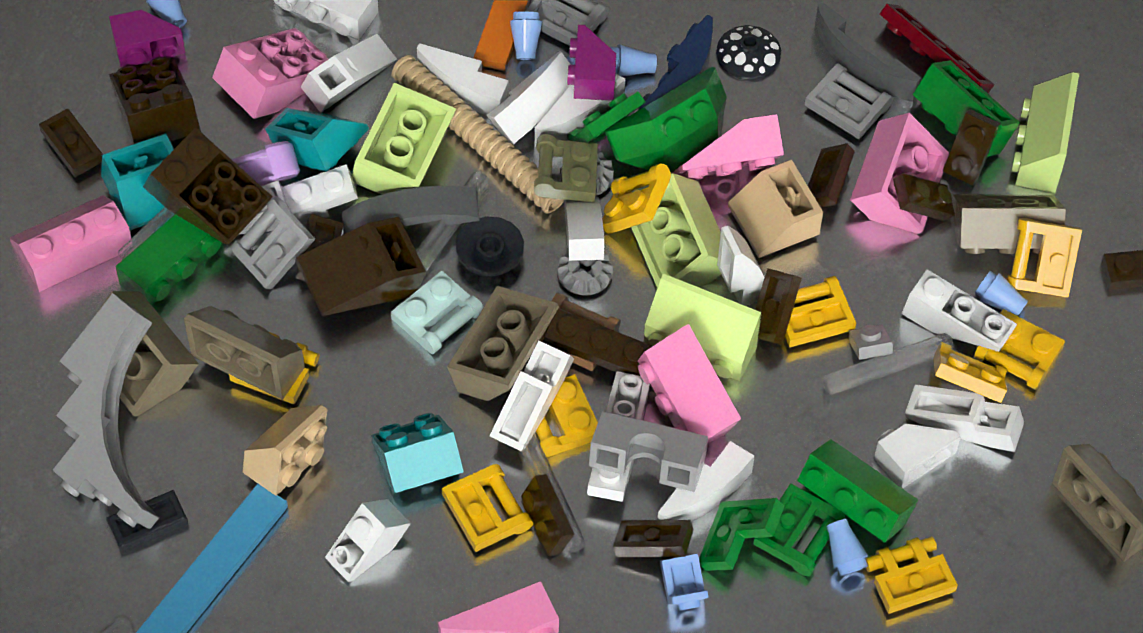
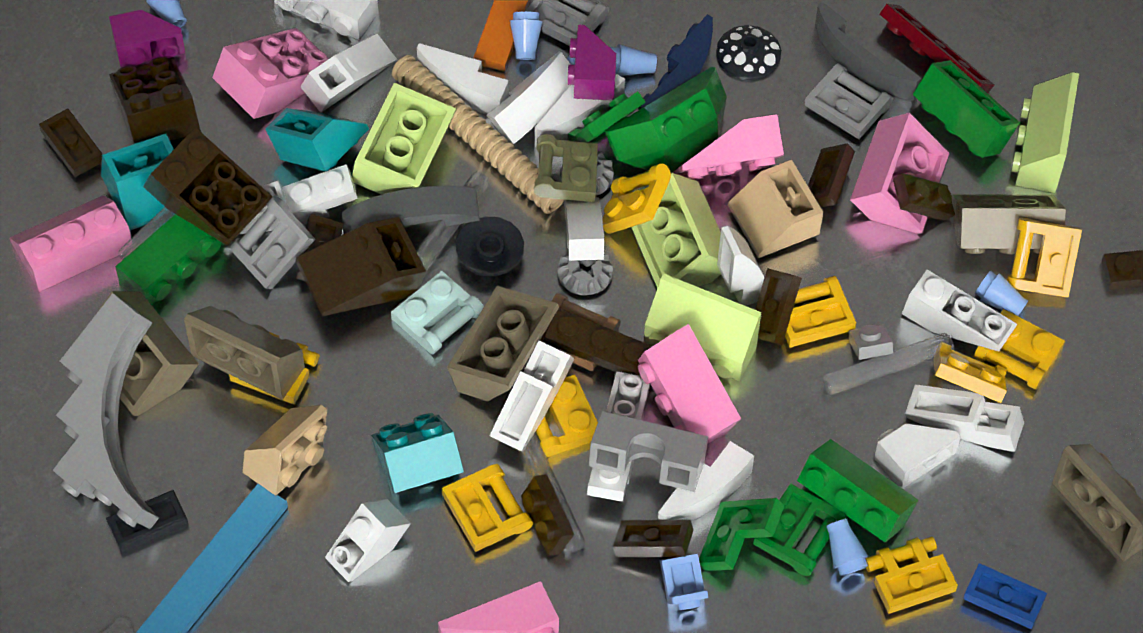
lavender animal [232,141,300,186] -> none
dark brown plate [943,109,1001,186] -> none
none -> blue plate [963,563,1047,629]

